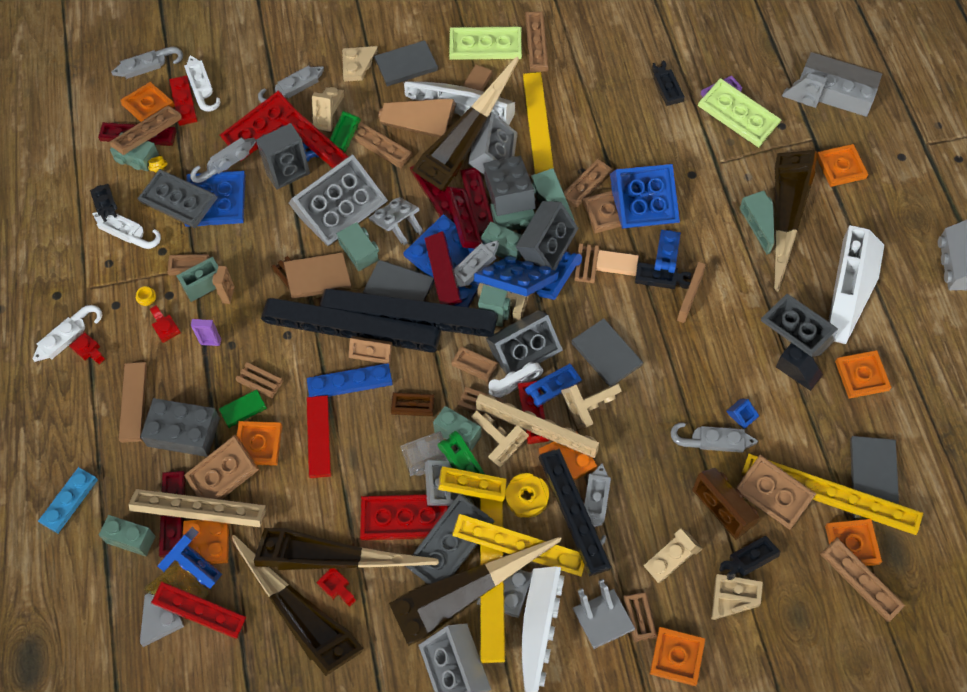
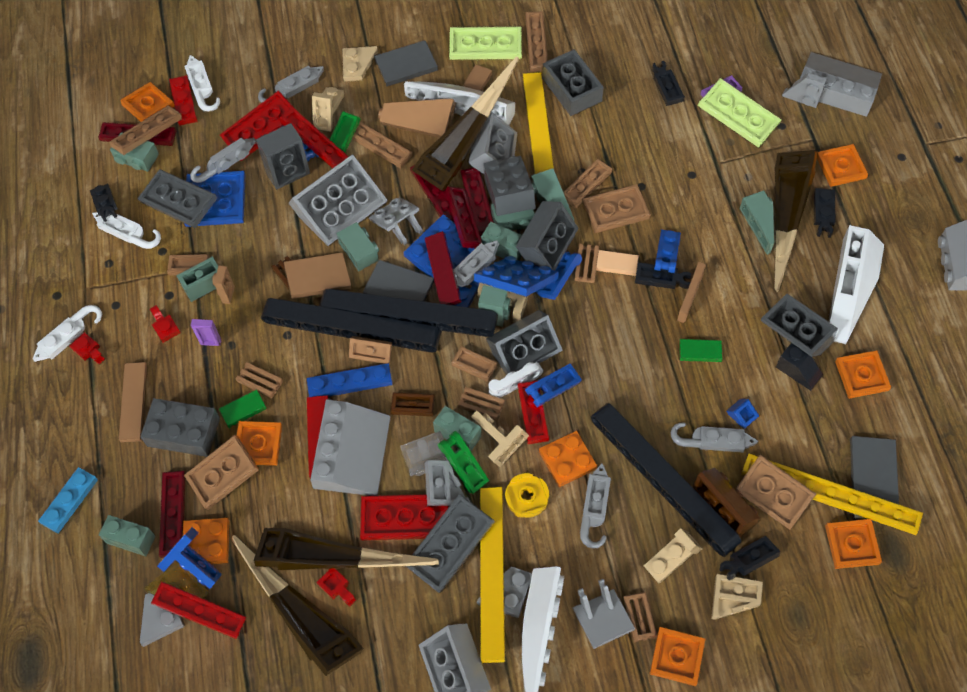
light grey plate [111,47,183,79] -> none
tan plate [128,489,266,527] -> none
yellow plate [136,286,156,306] -> none
yellow plate [148,156,167,173] -> none
dark brown plate [389,537,561,646] -> none
yellow plate [438,466,506,502] -> none
yellow plate [452,514,585,577] -> none
tan plate [476,394,599,458] -> none
black tile [538,449,612,577] -> none
tan bracket [561,384,622,429] -> none
dark grey tile [572,319,643,386] -> none
blue slope [610,164,680,229] -> none
medium nougat tile [820,538,905,622] -> none
none -> light grey slope [311,400,391,496]
none -> dark grey brick [542,49,604,116]
none -> black beam [590,403,741,557]
none -> green tile [679,339,722,362]
none -> black plate [814,188,836,238]

